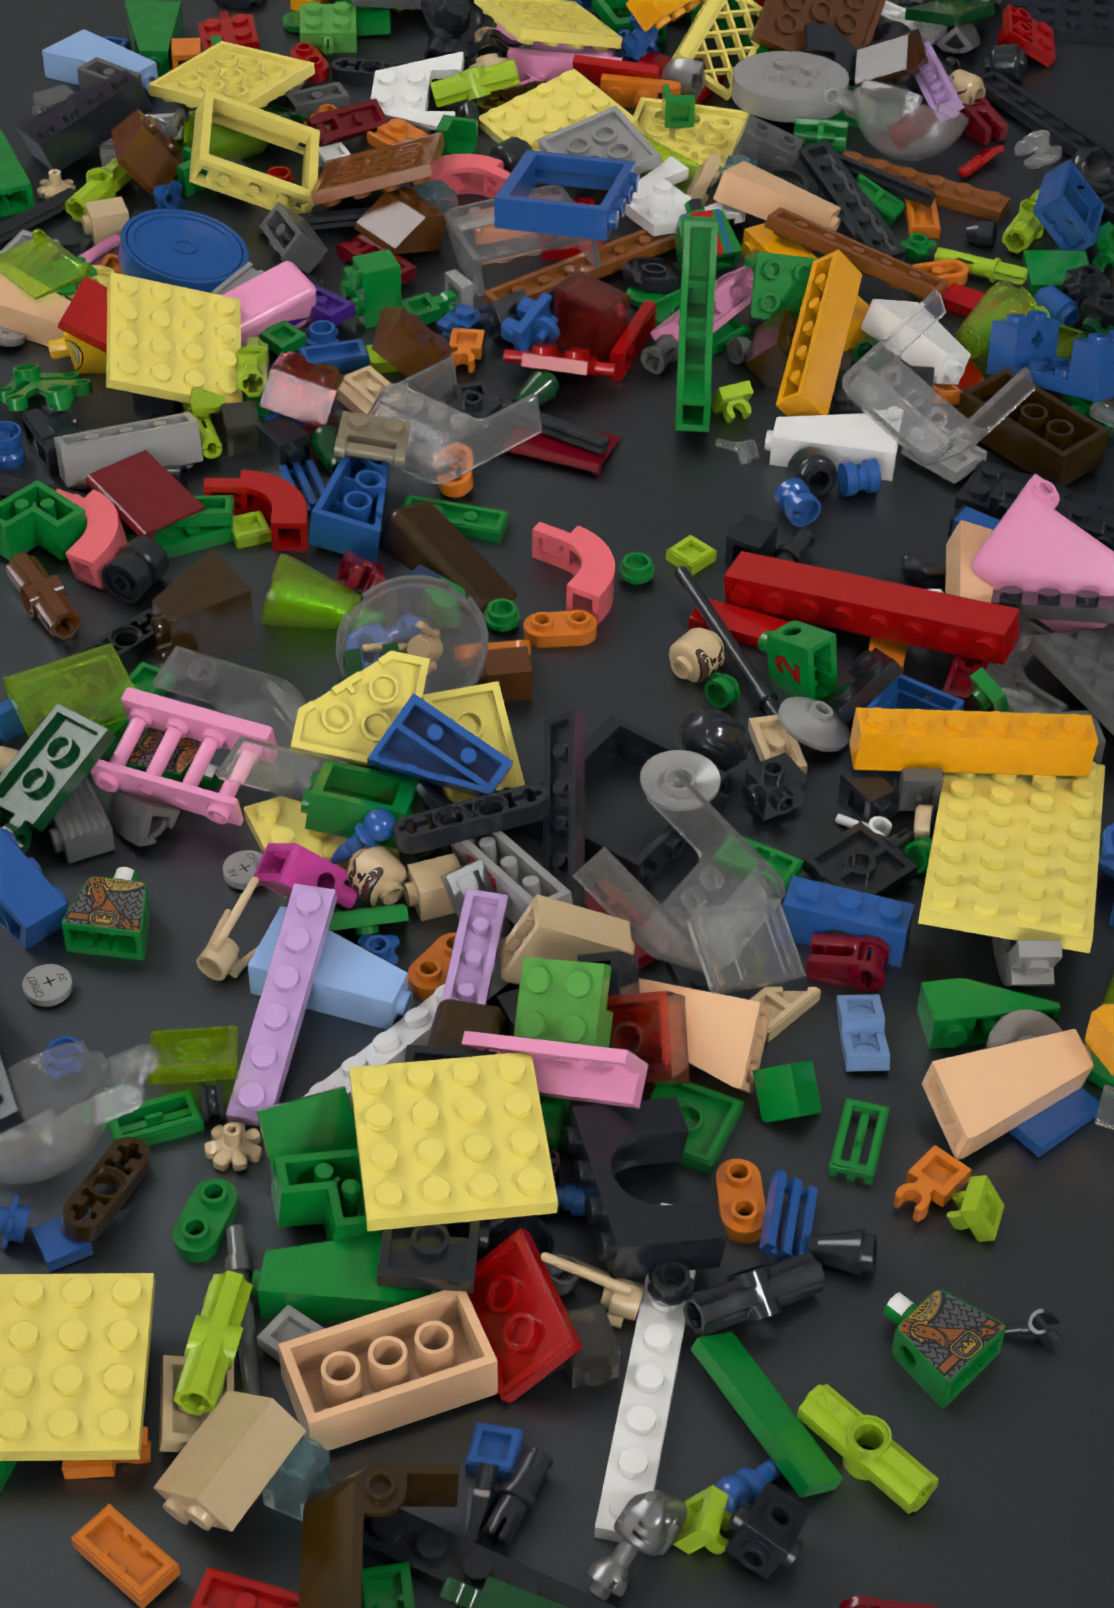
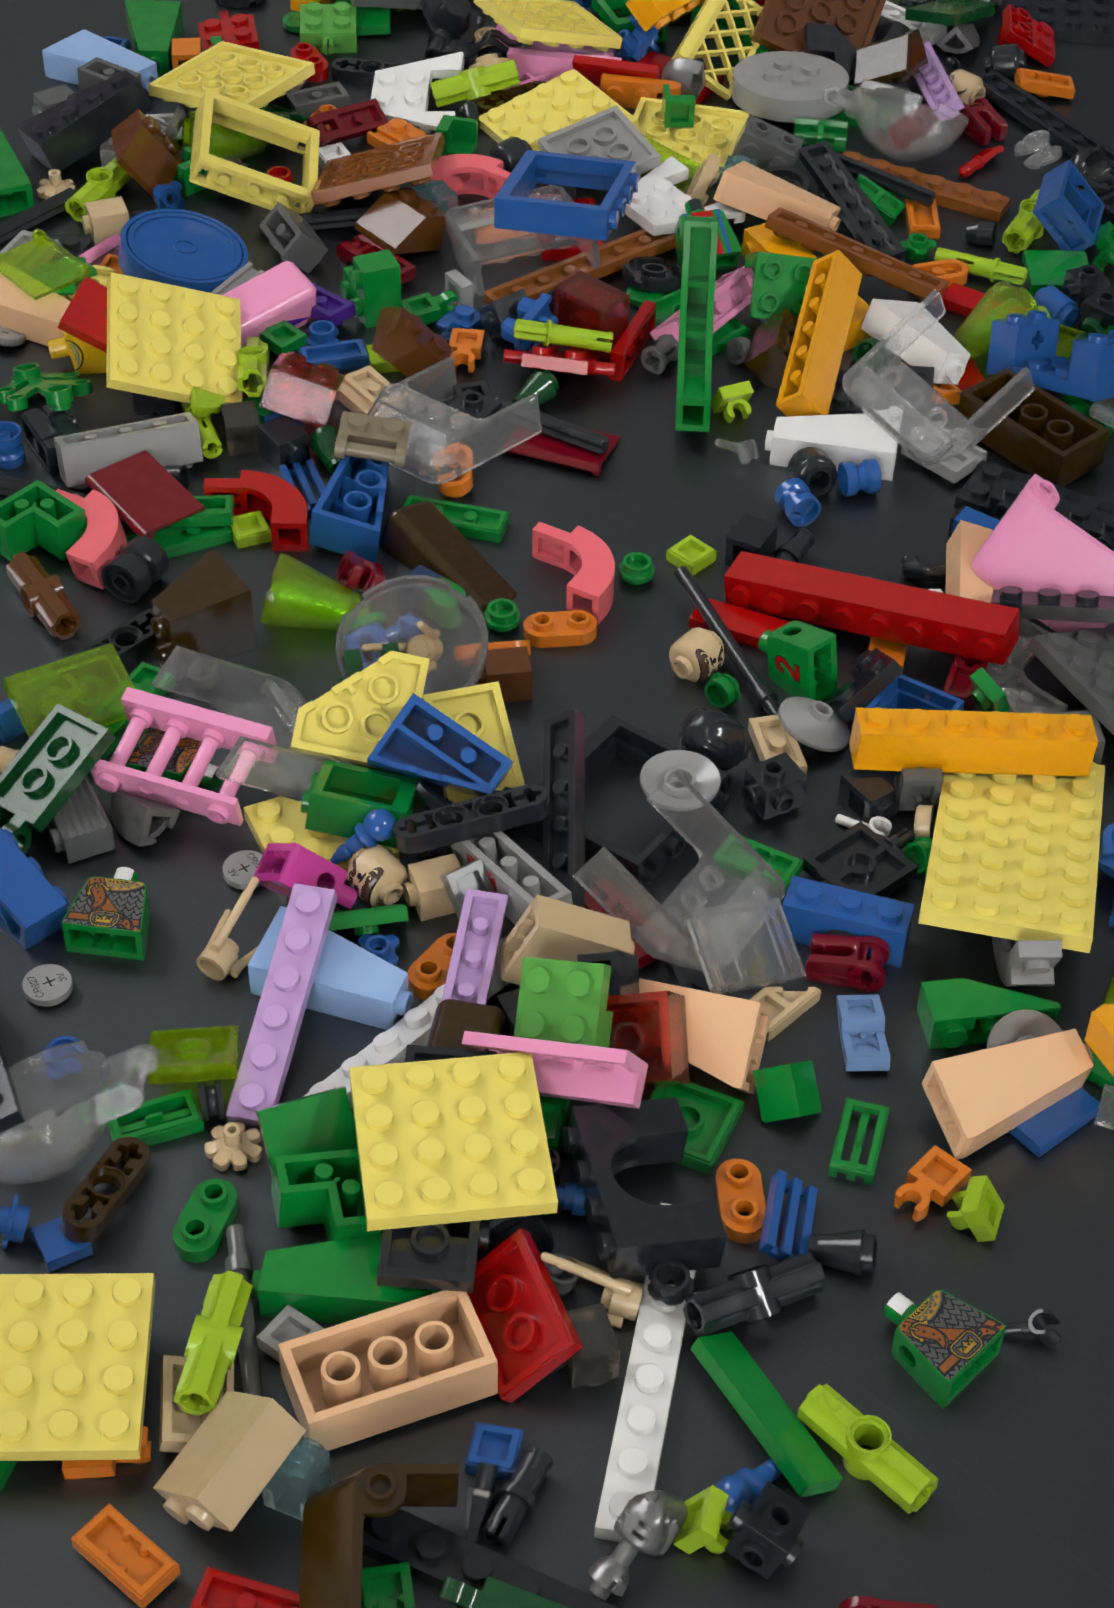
none -> lime axle [513,319,613,353]
none -> orange plate [1014,68,1076,100]

